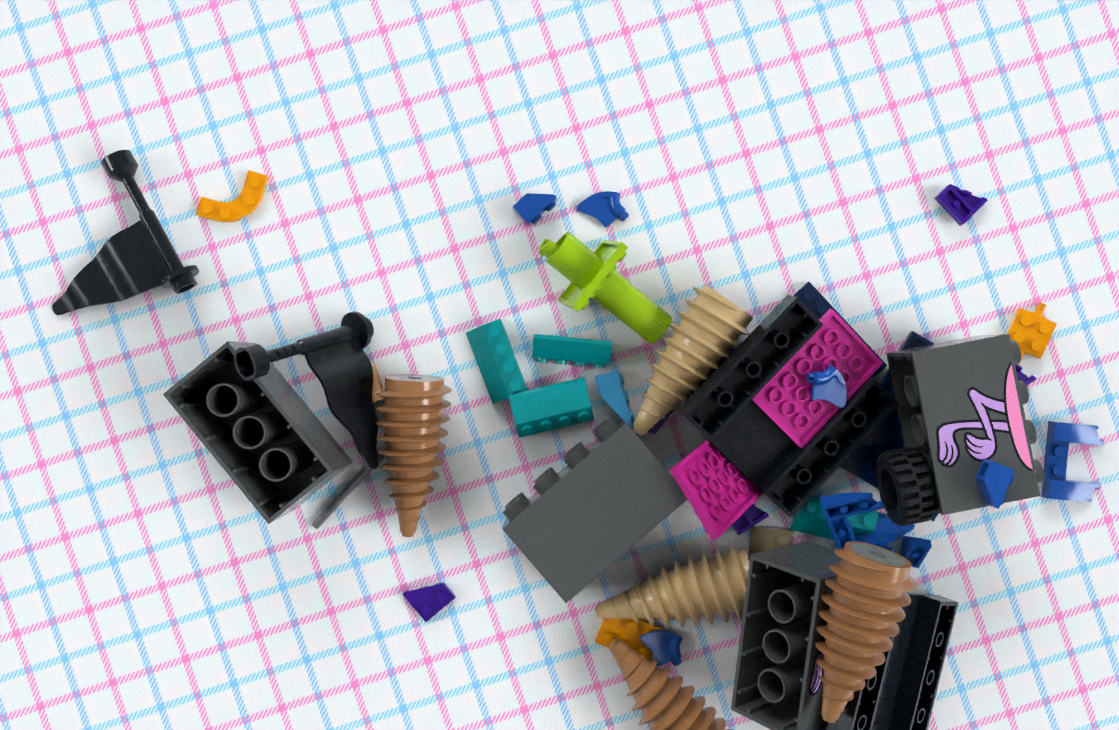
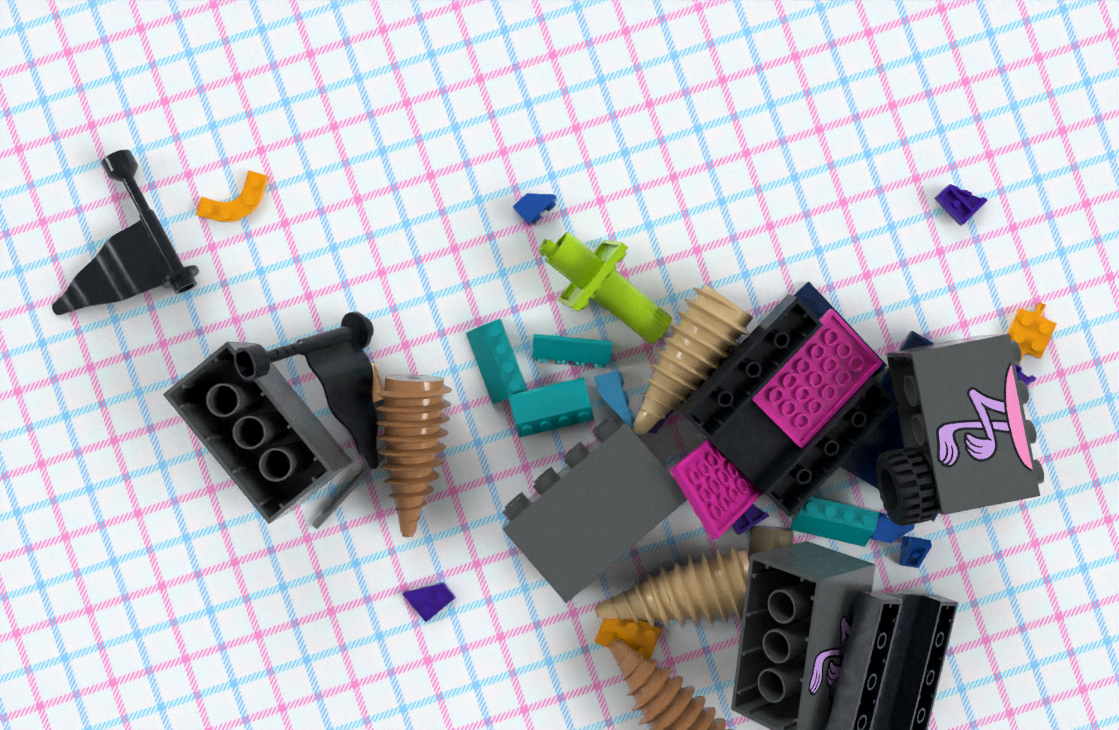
blue arm [577,191,629,228] -> none
blue arm [640,630,683,666] -> none
arm [806,365,847,408] -> none
medium nougat cone [815,541,916,723] -> none
blue wedge [820,492,896,551] -> none
blue slope [975,458,1015,509] -> none
blue wedge [1041,421,1105,502] -> none

